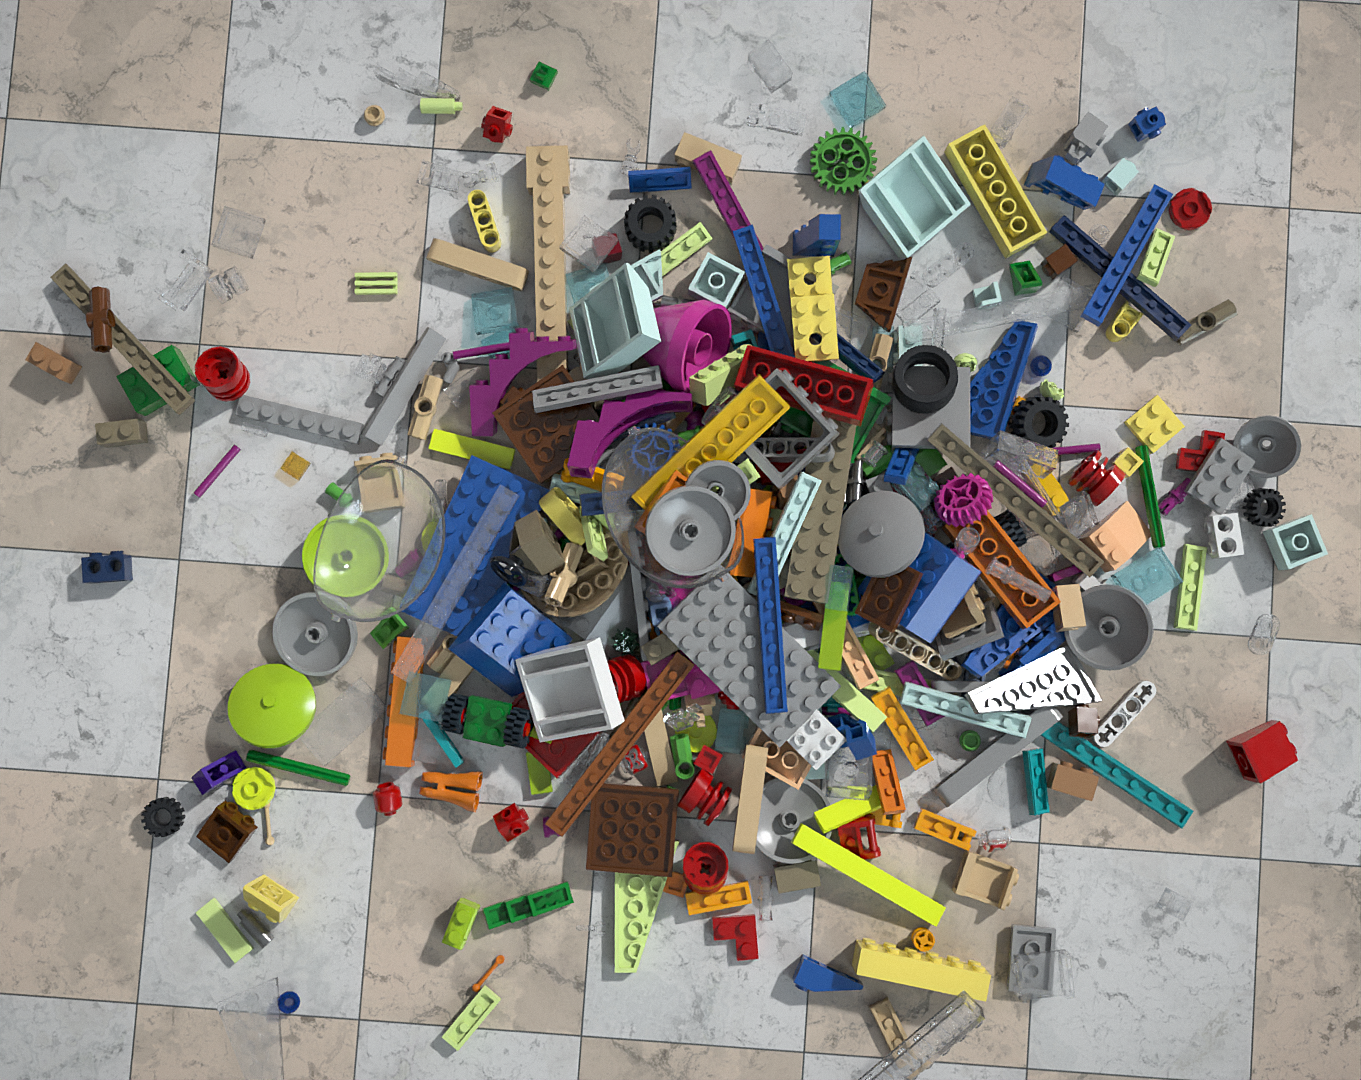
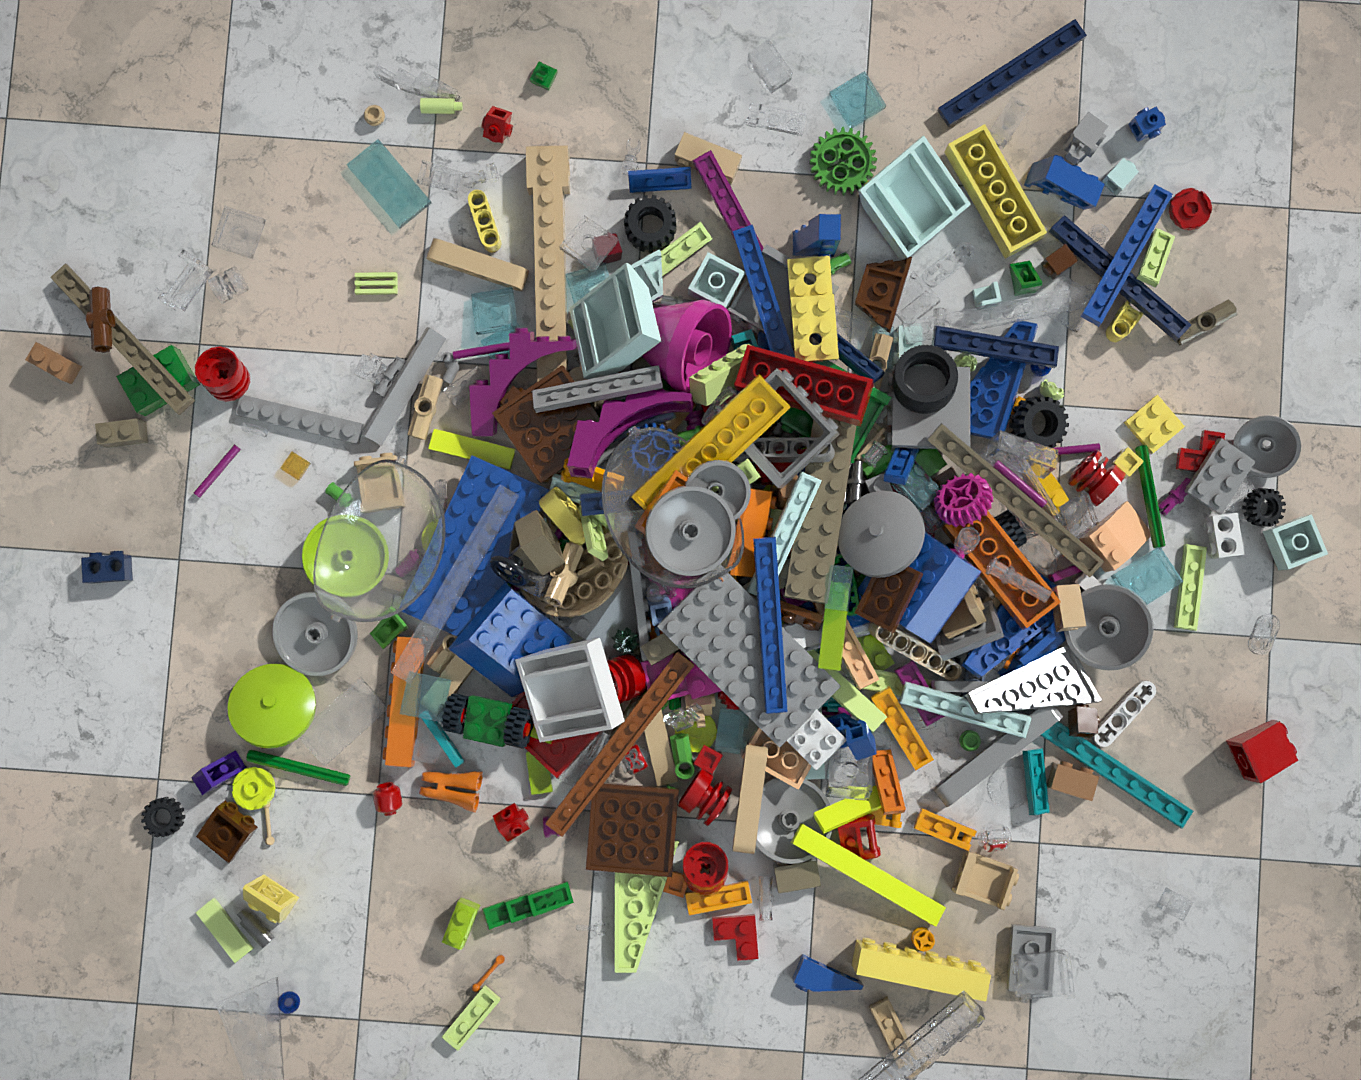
none -> clear light blue tile [346,139,432,229]
none -> dark blue tile [932,325,1059,368]
none -> dark blue plate [937,19,1087,127]

